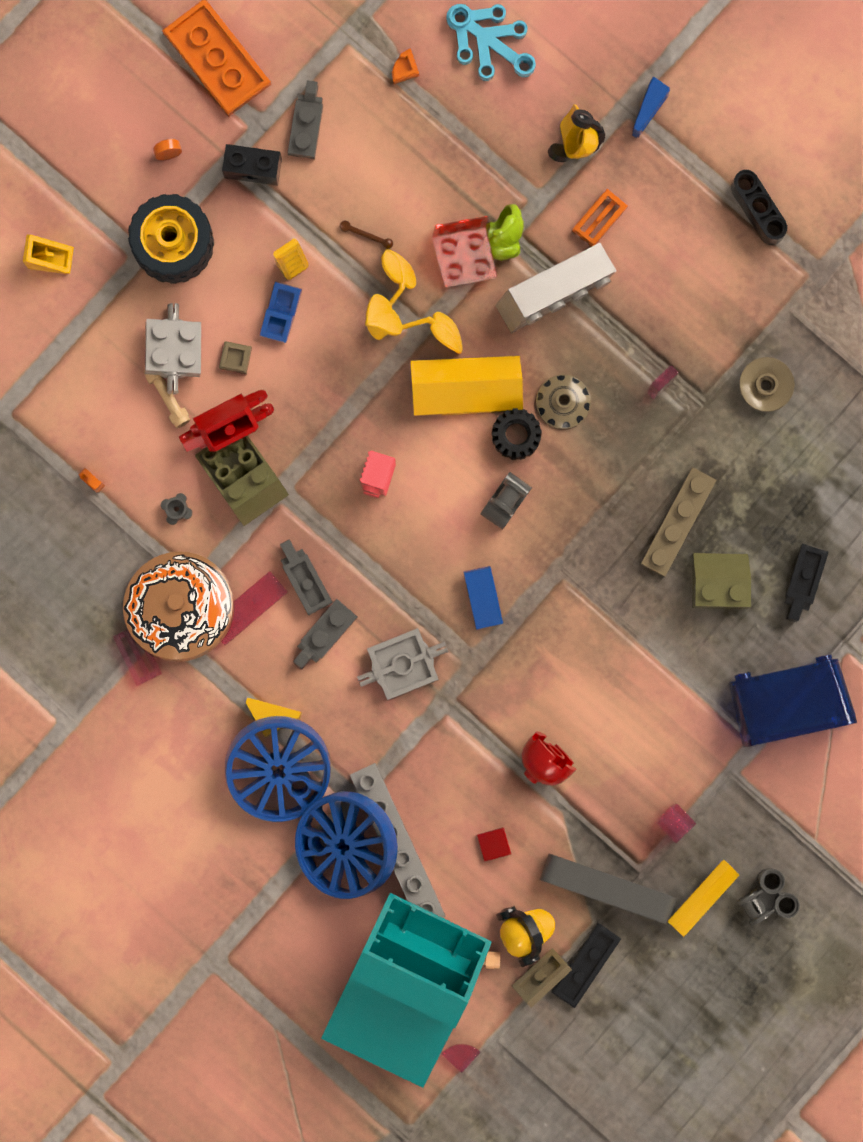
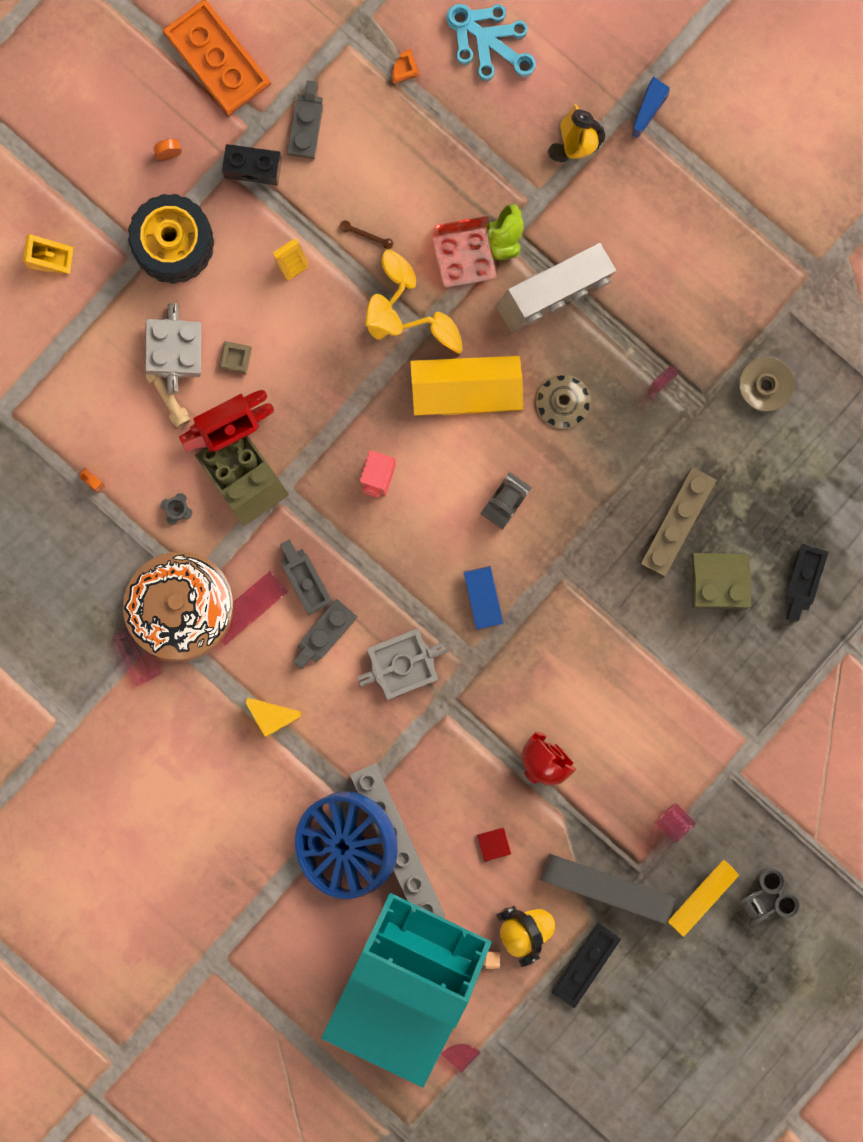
blue piece [225,716,331,822] -> none
blue slope [260,282,302,343] -> none
black tyre [492,408,542,460] -> none
dark tan plate [512,948,572,1008] -> none
orange tile [572,189,628,247] -> none
clear blue windscreen [729,654,857,747] -> none
black beam [731,169,788,245] -> none

